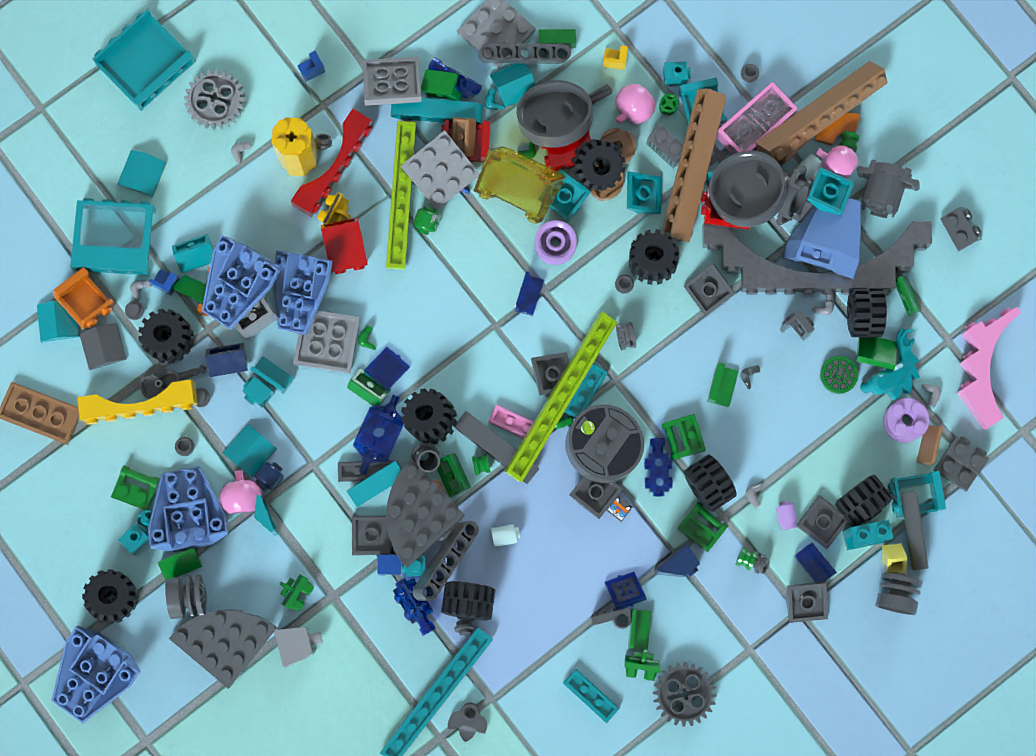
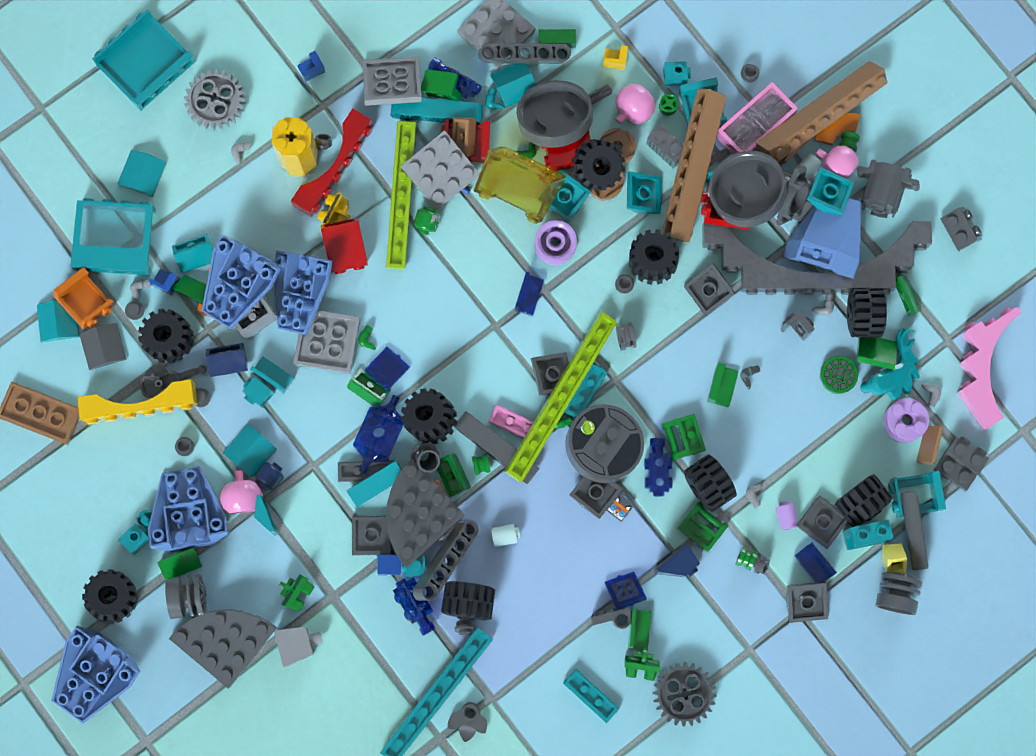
green plate [111,465,160,510] -> none

